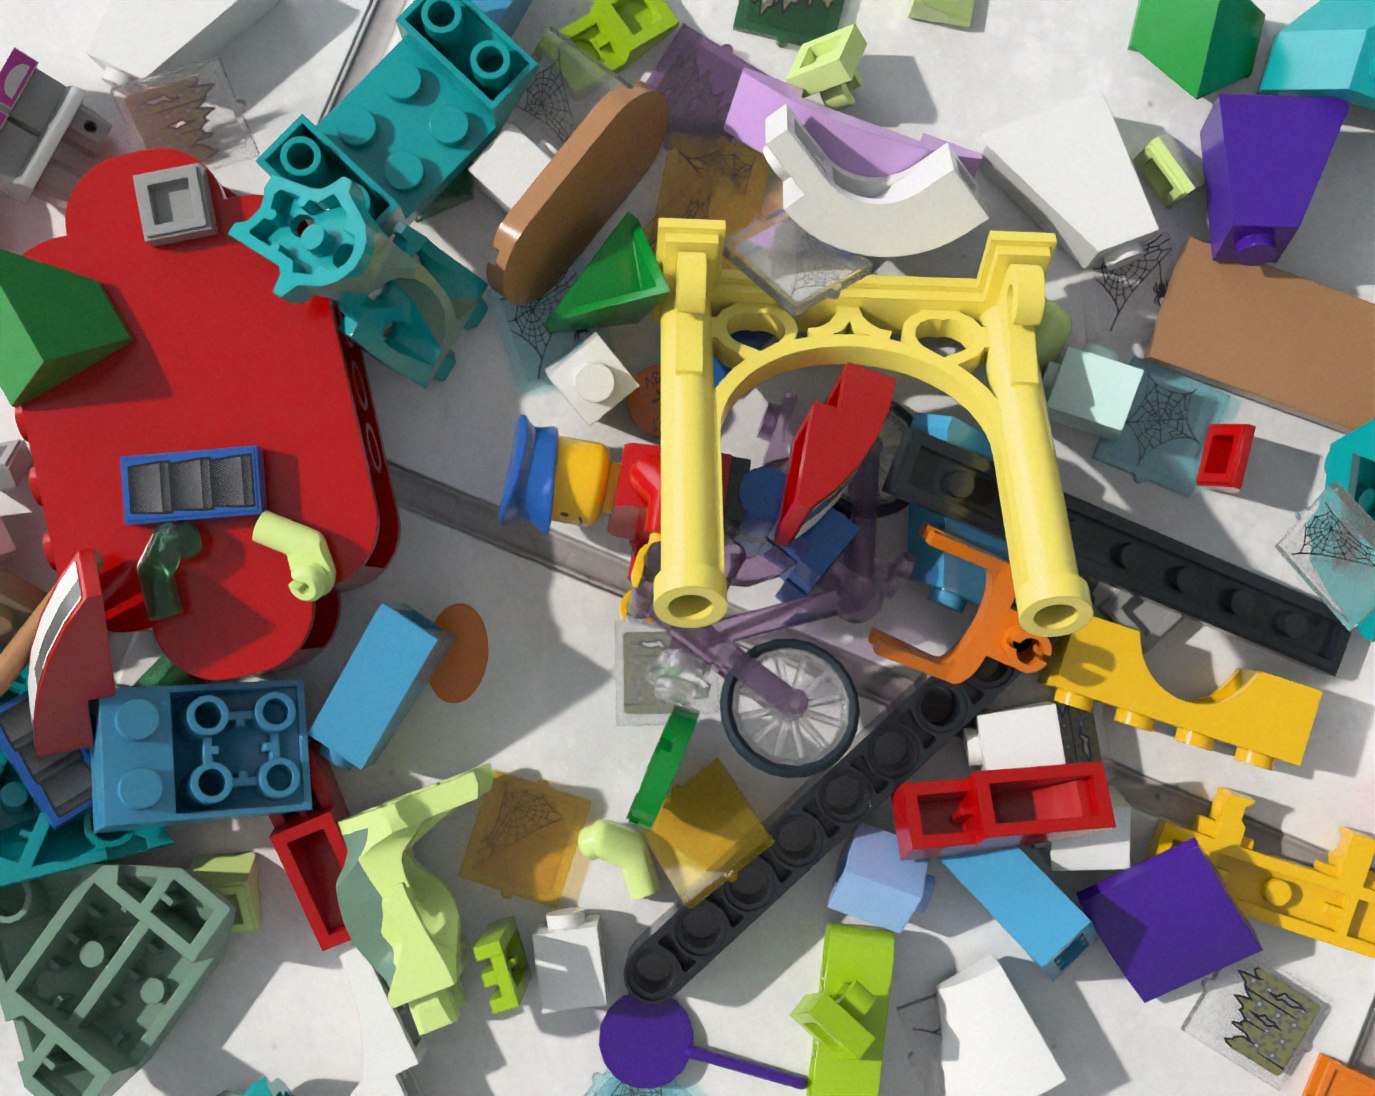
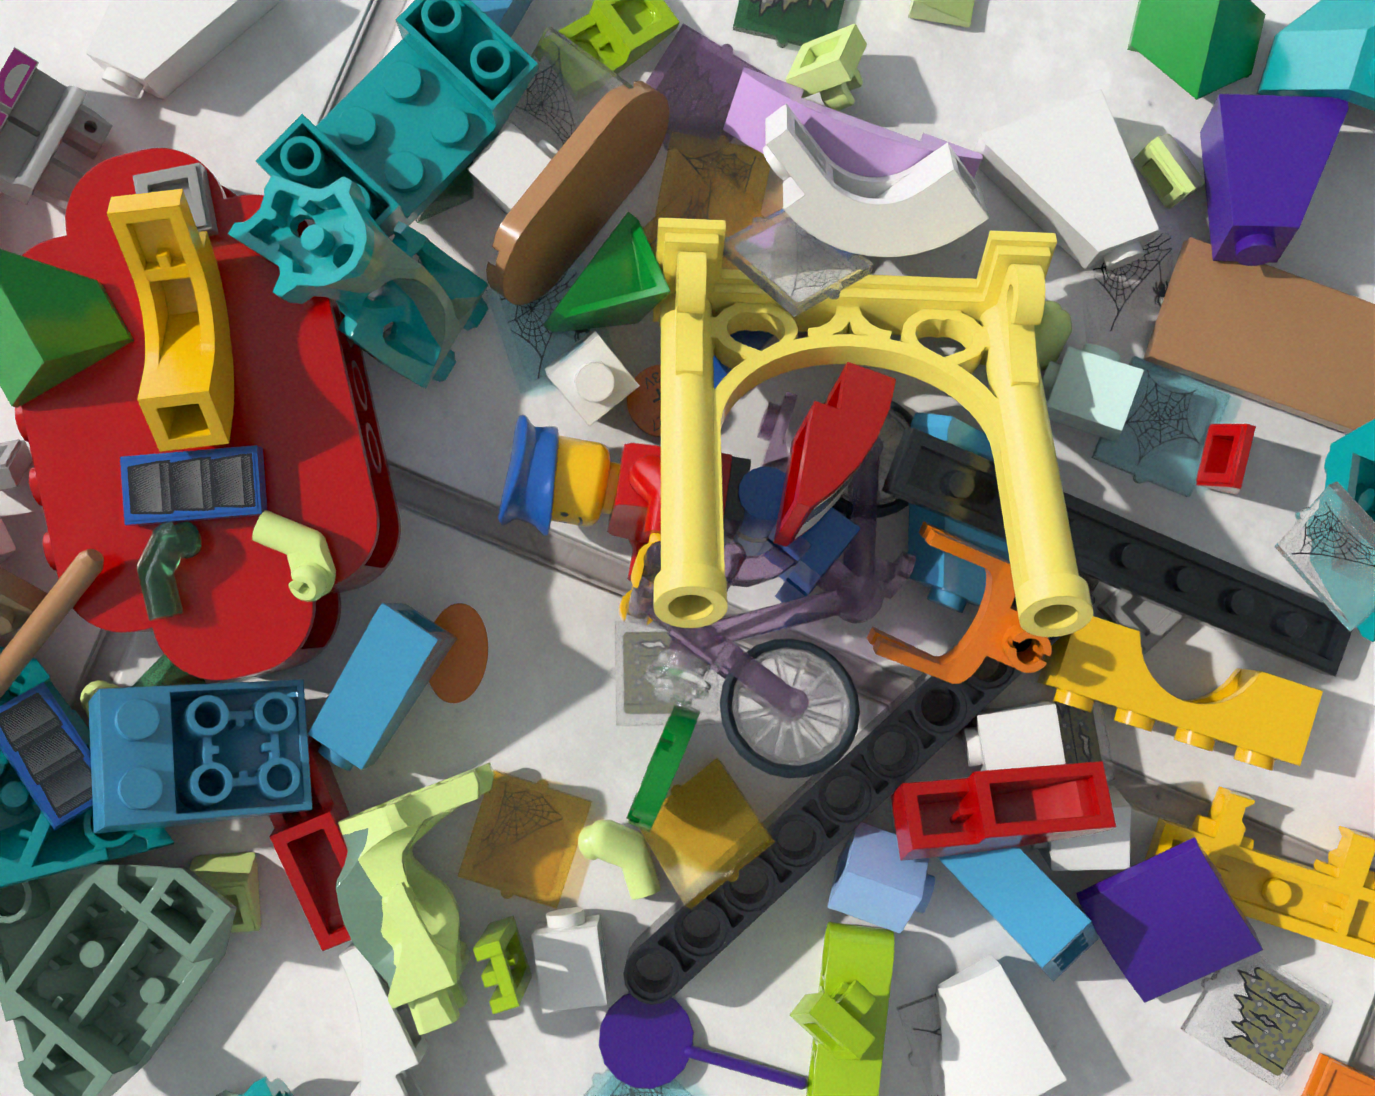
red slope [28,548,116,757] -> none
clear piece [110,56,260,171] -> none
none -> yellow arch [107,189,234,452]

